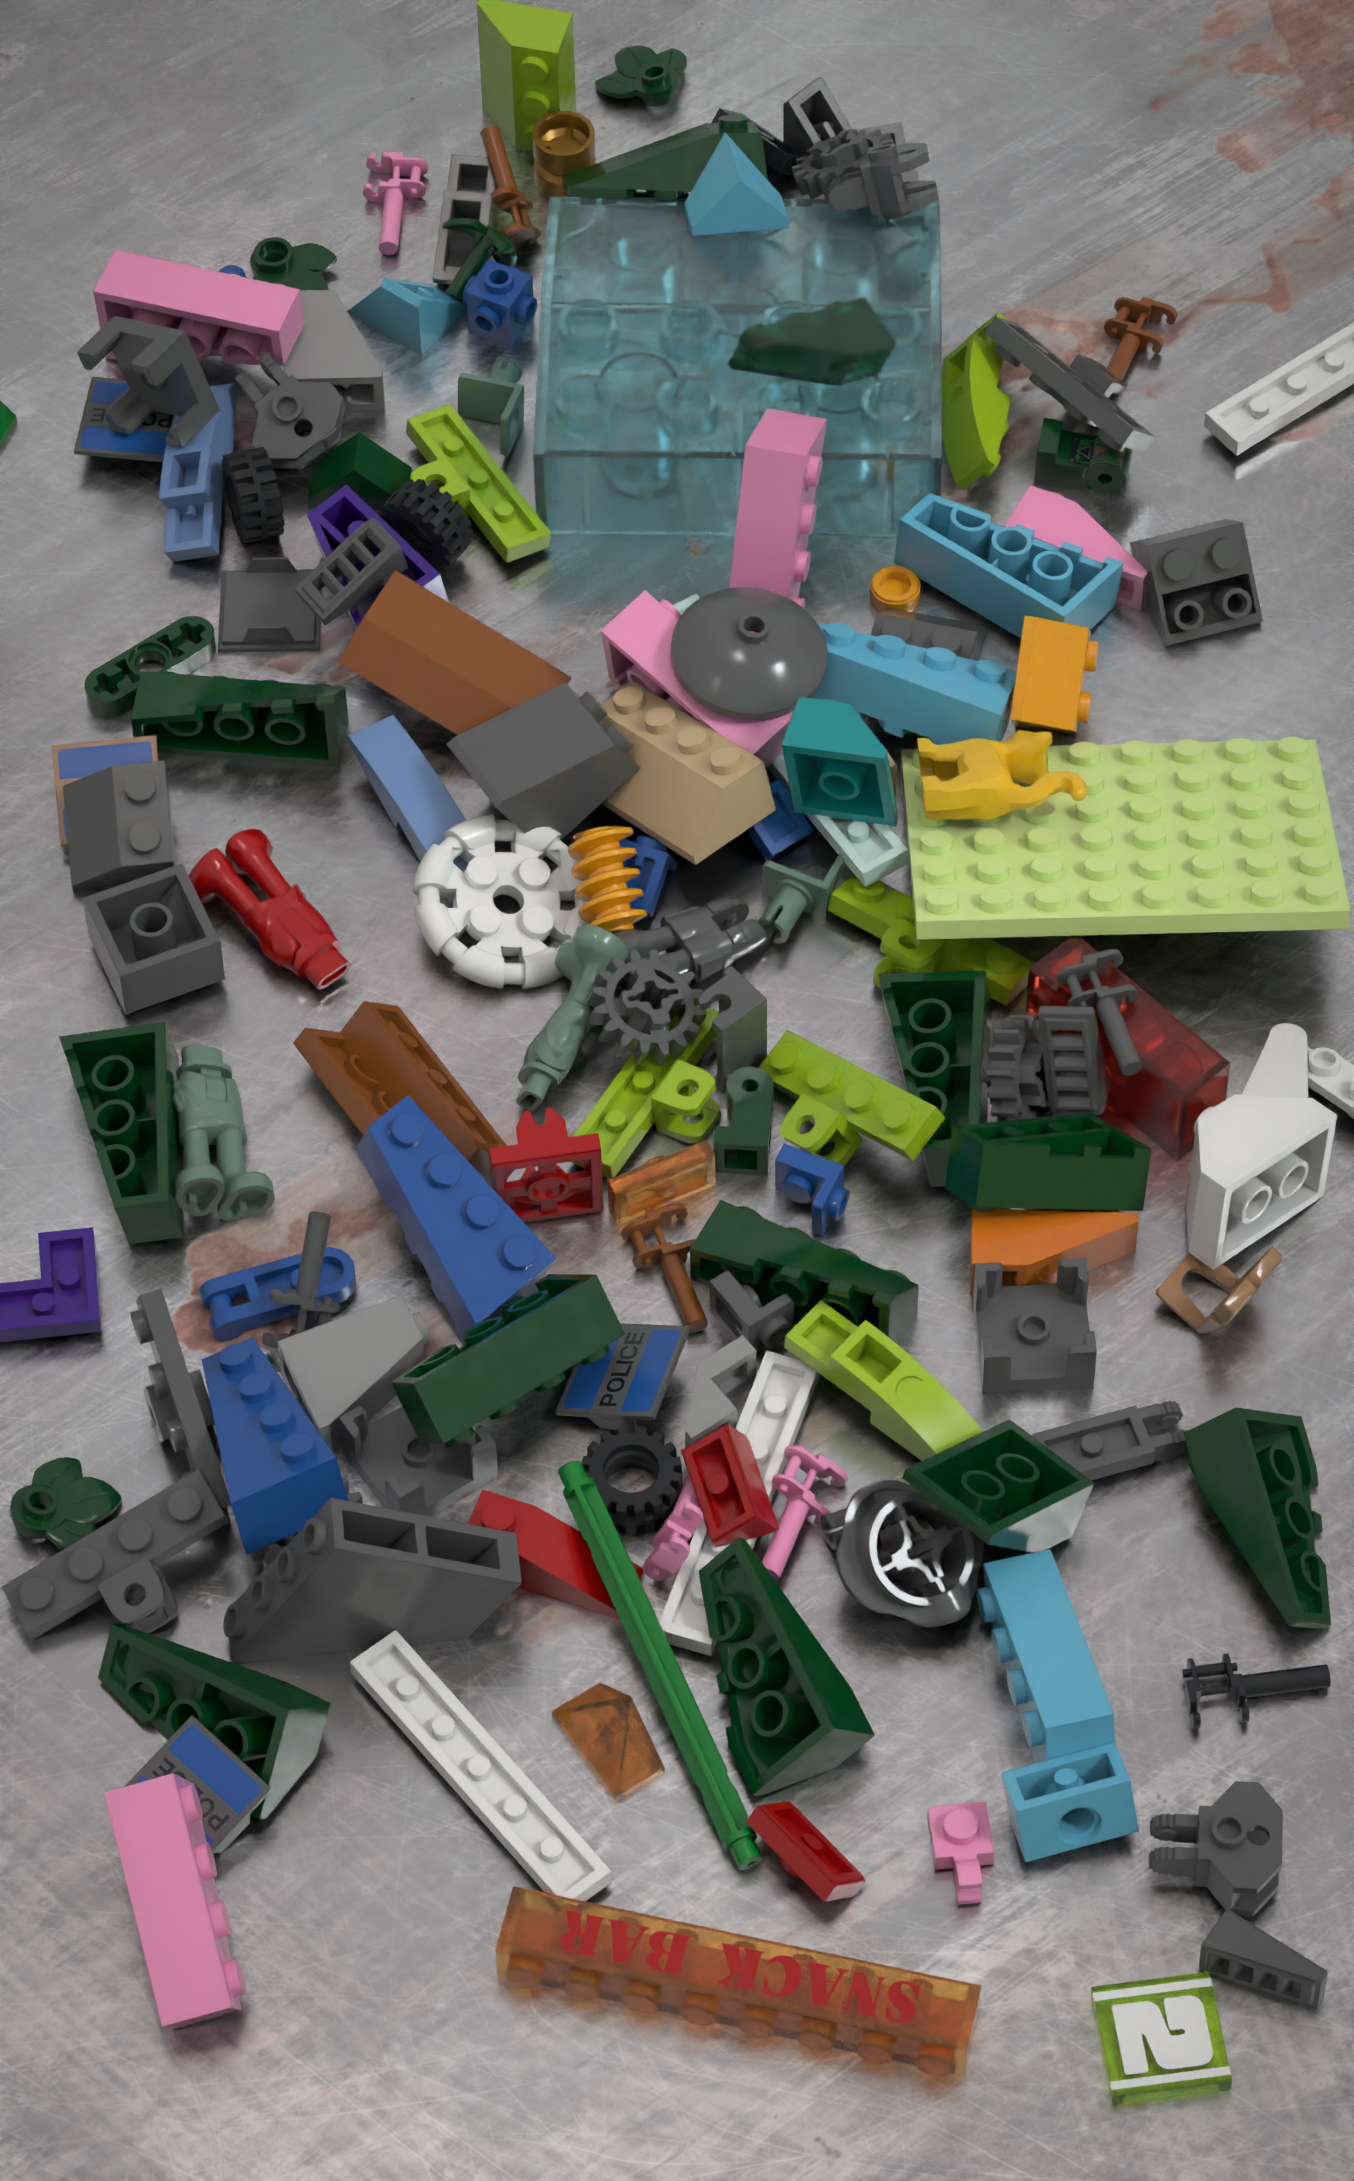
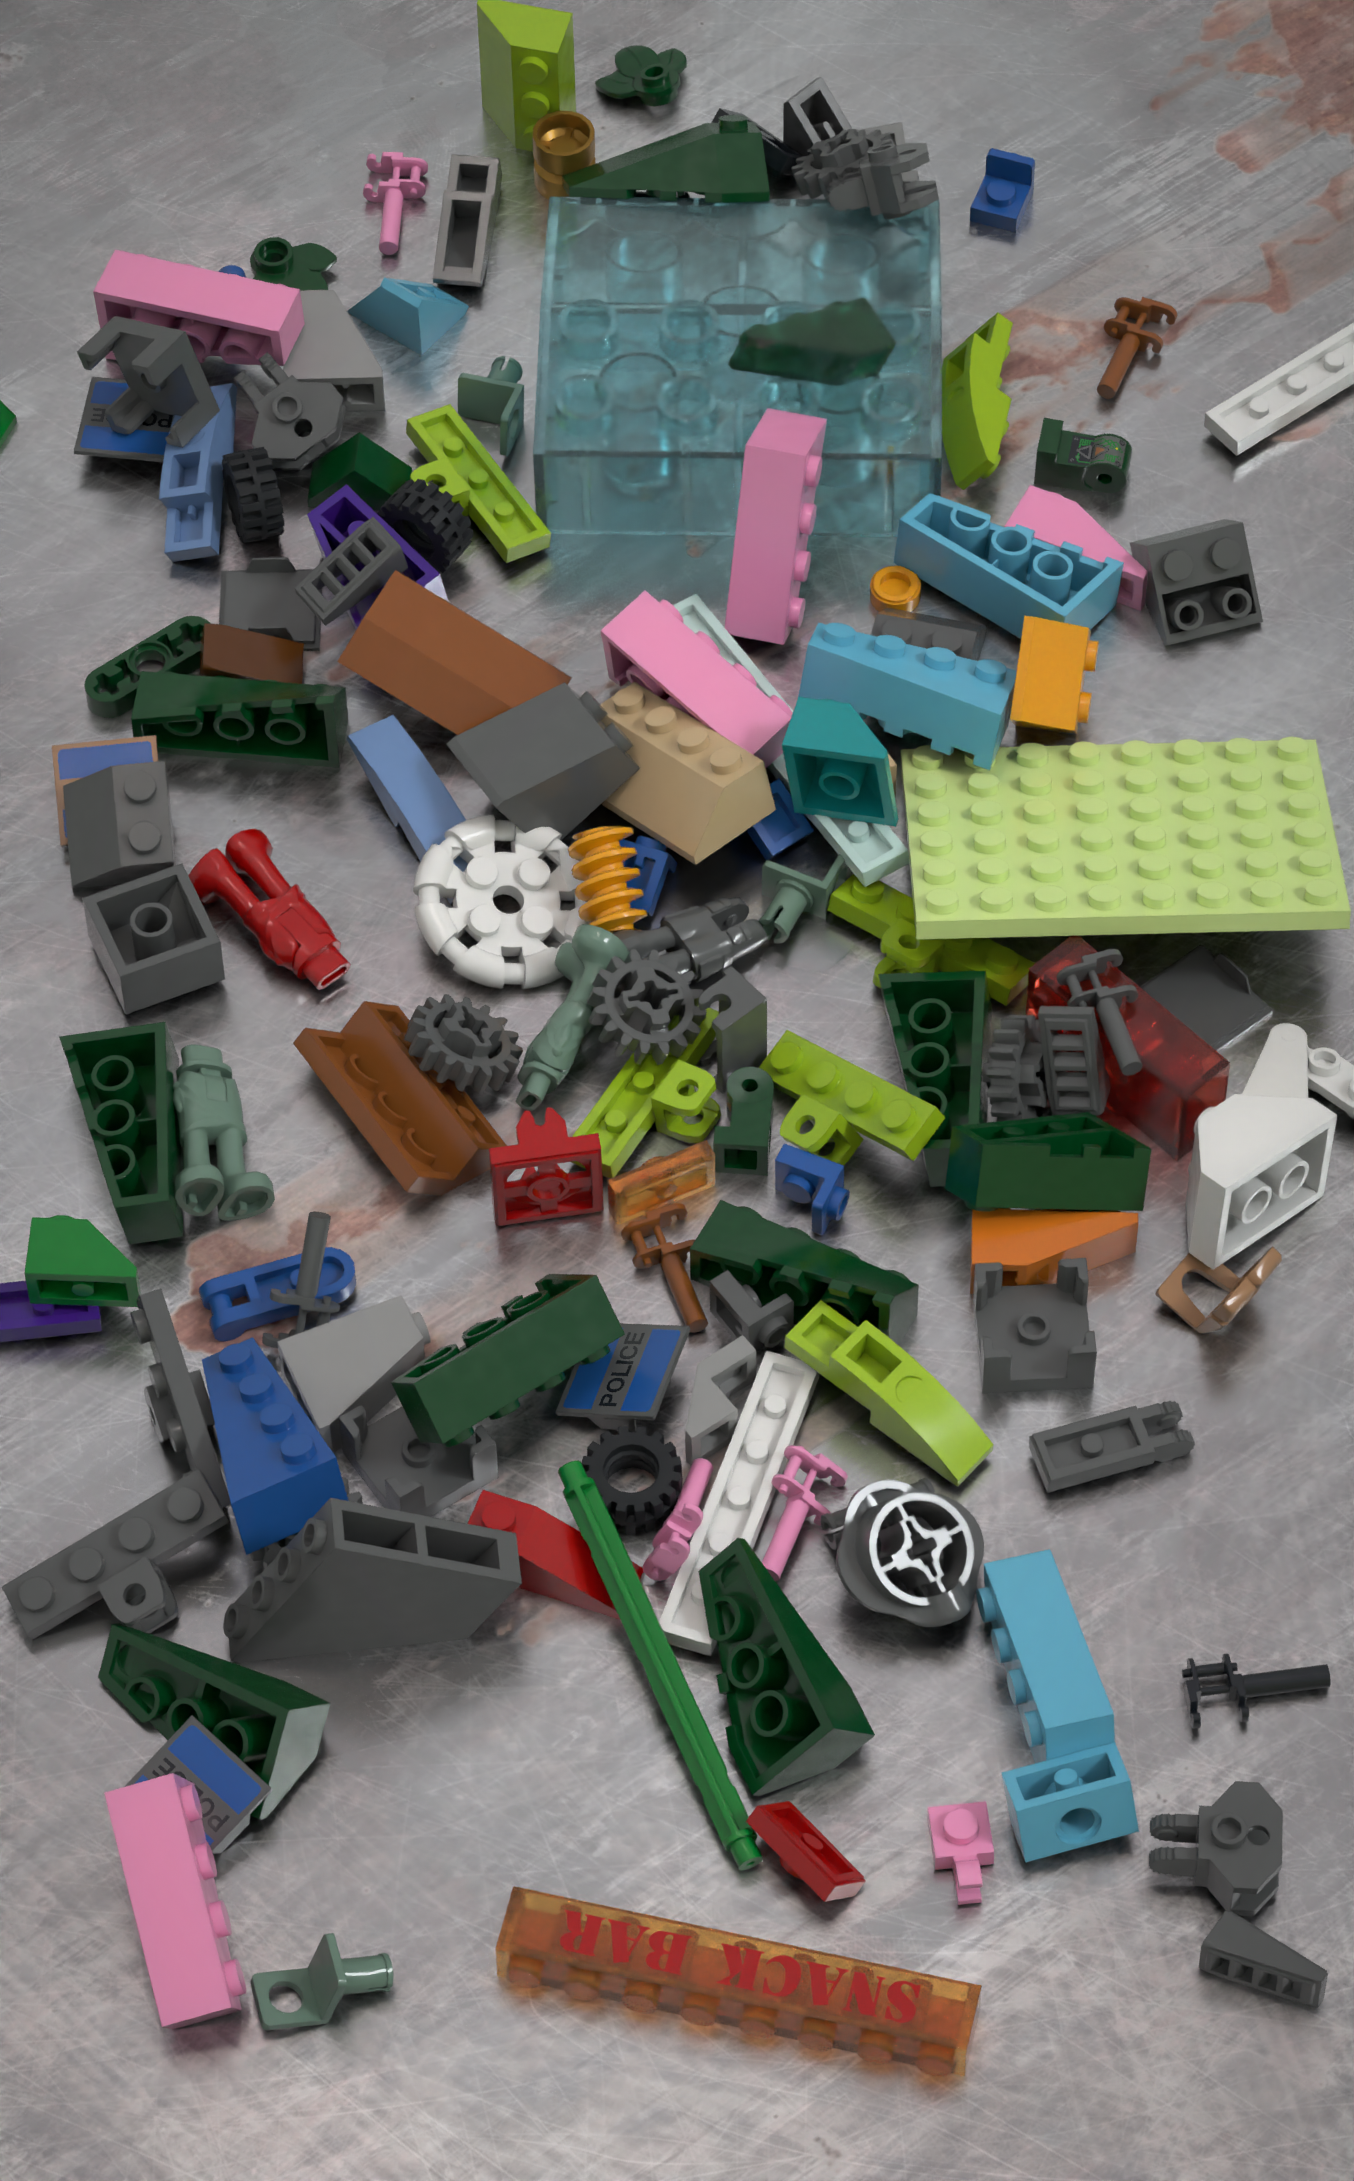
dark green plate [9,1457,122,1550] -> none
white plate [350,1630,612,1916] -> none
blue wedge [356,1095,556,1345] -> none
dark green plant [442,218,517,302] -> none
blue brick [463,260,537,348] -> none
dark orange piece [480,126,541,245] -> none
clear orange slope [552,1682,665,1802] -> none
dark grey dish [670,587,828,720] -> none
red slope [681,1424,779,1547] -> none
medium azure slope [684,132,789,236] -> none
dark green slope [902,1419,1094,1552] -> none
yellow animal [917,730,1087,821] -> none
dark grey plate [984,316,1156,453] -> none
tile [1090,1971,1232,2105] -> none
dark green wedge [1183,1407,1331,1629] -> none
none -> green slope [24,1215,141,1307]
none -> reddish brown slope [199,623,304,684]
none -> sand green bracket [250,1933,394,2030]
none -> dark grey gear [404,994,523,1094]
none -> blue bracket [970,148,1035,233]
none -> dark grey piece [1122,944,1273,1069]

